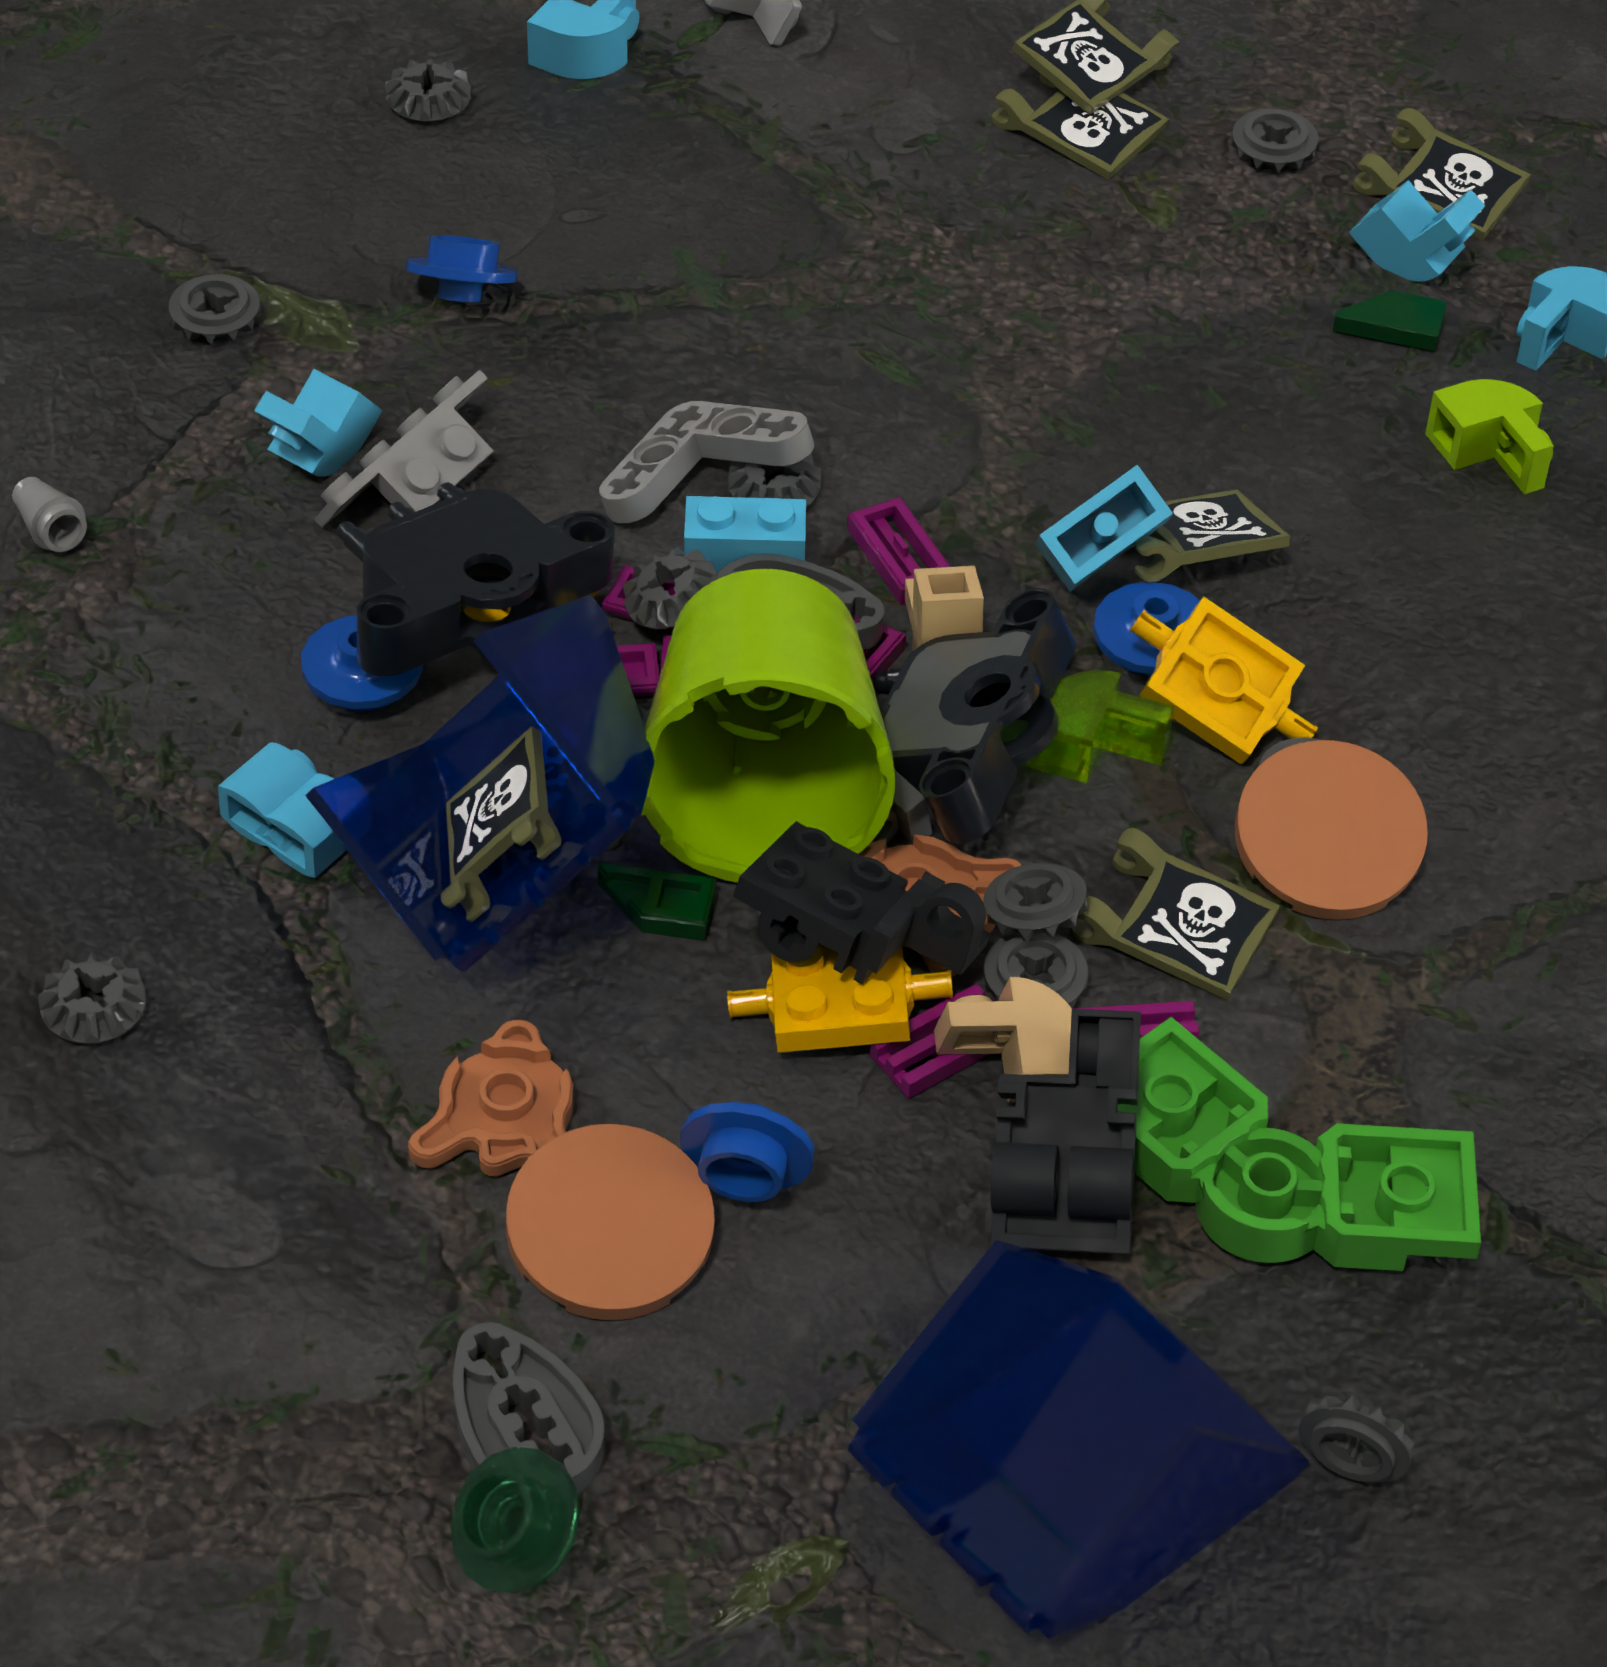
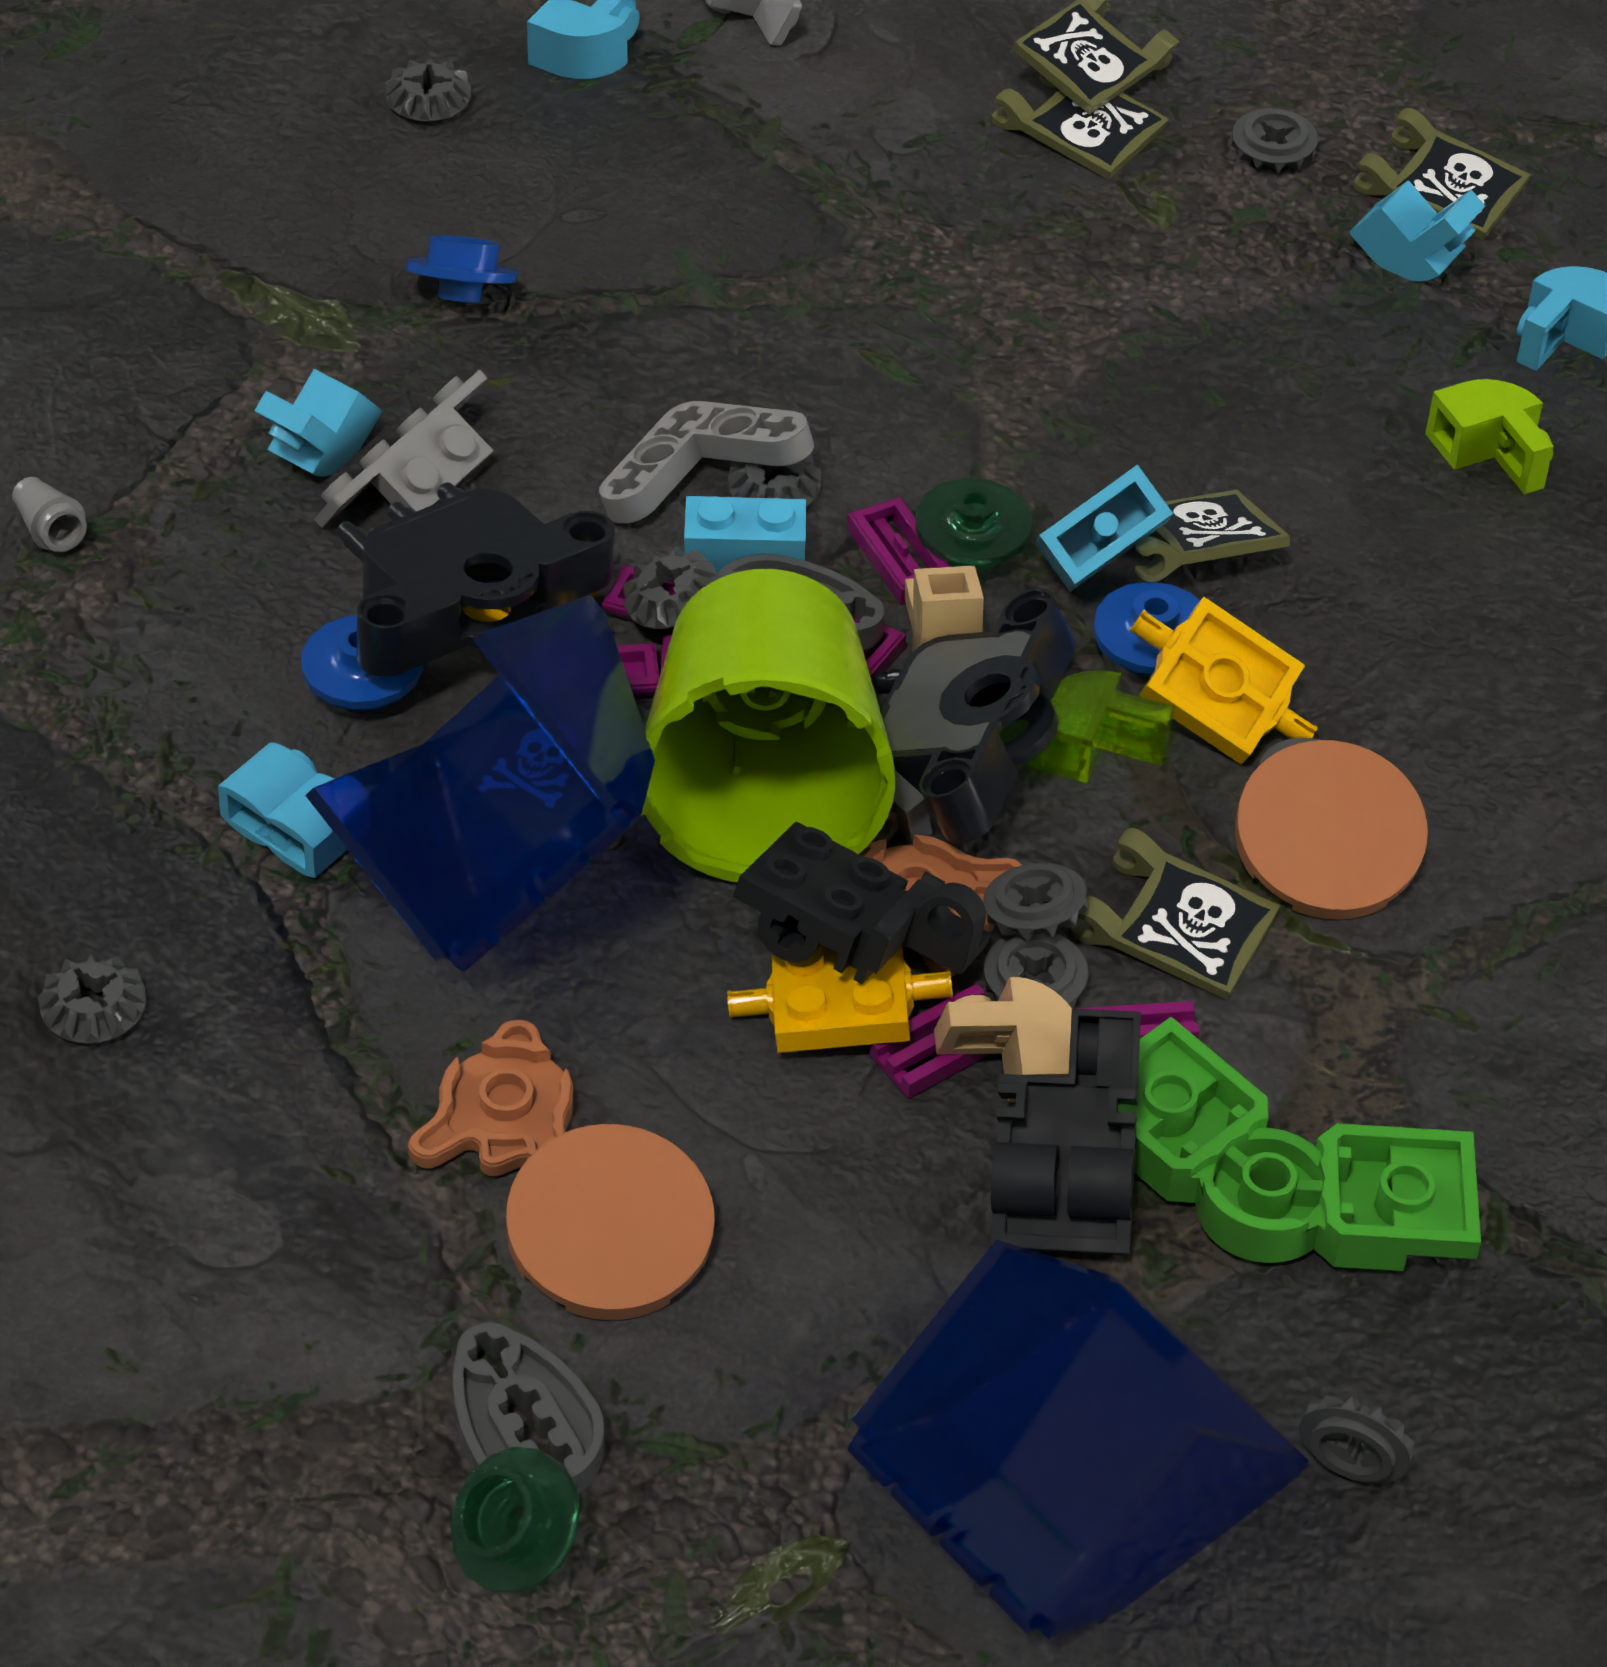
dark grey gear [169,274,261,344] -> none
flag [441,726,562,923] -> none
dark green tile [598,862,716,941] -> none
blue piece [680,1102,815,1202] -> none
dark green tile [1333,290,1447,352] -> none
none -> clear green piece [915,478,1032,571]

